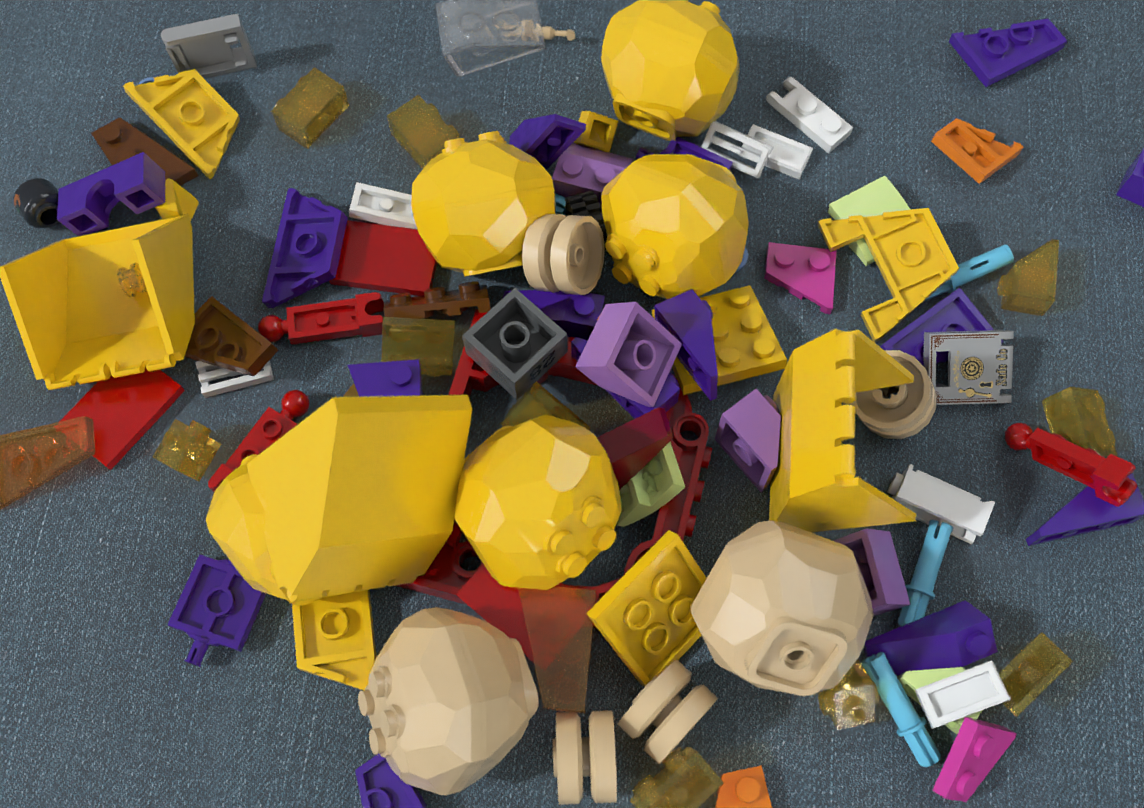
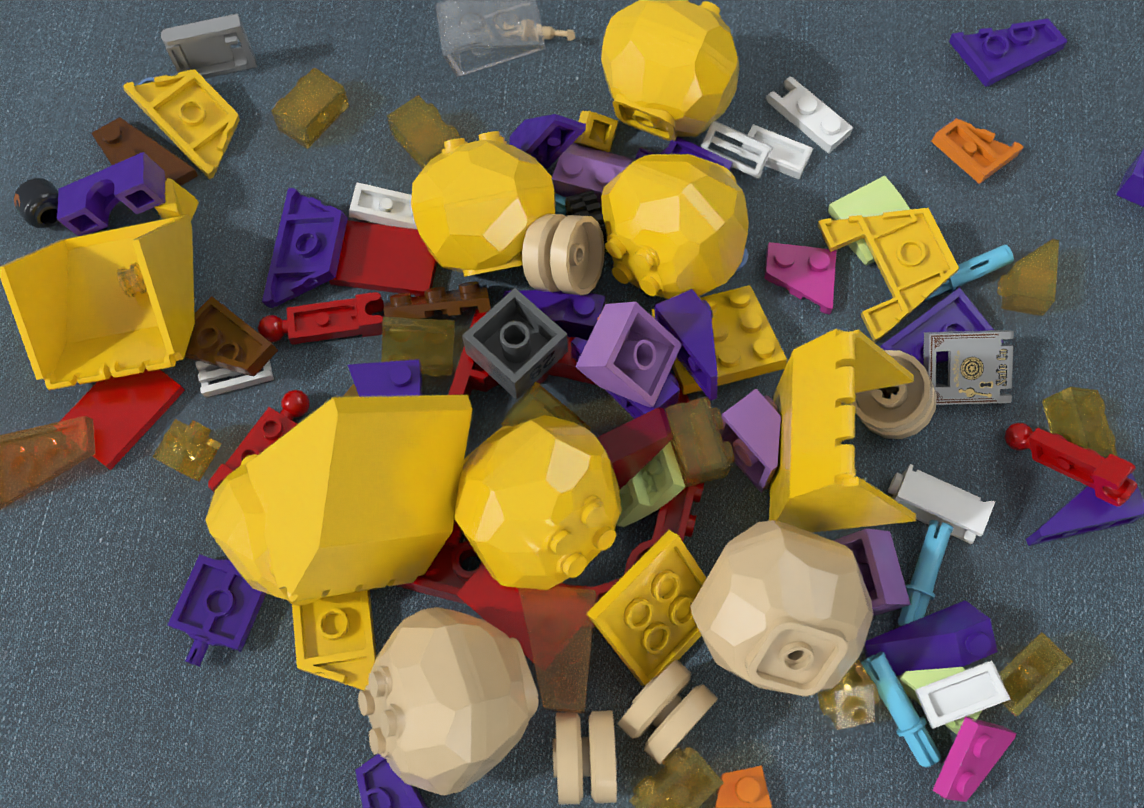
none -> clear yellow brick [665,397,734,487]

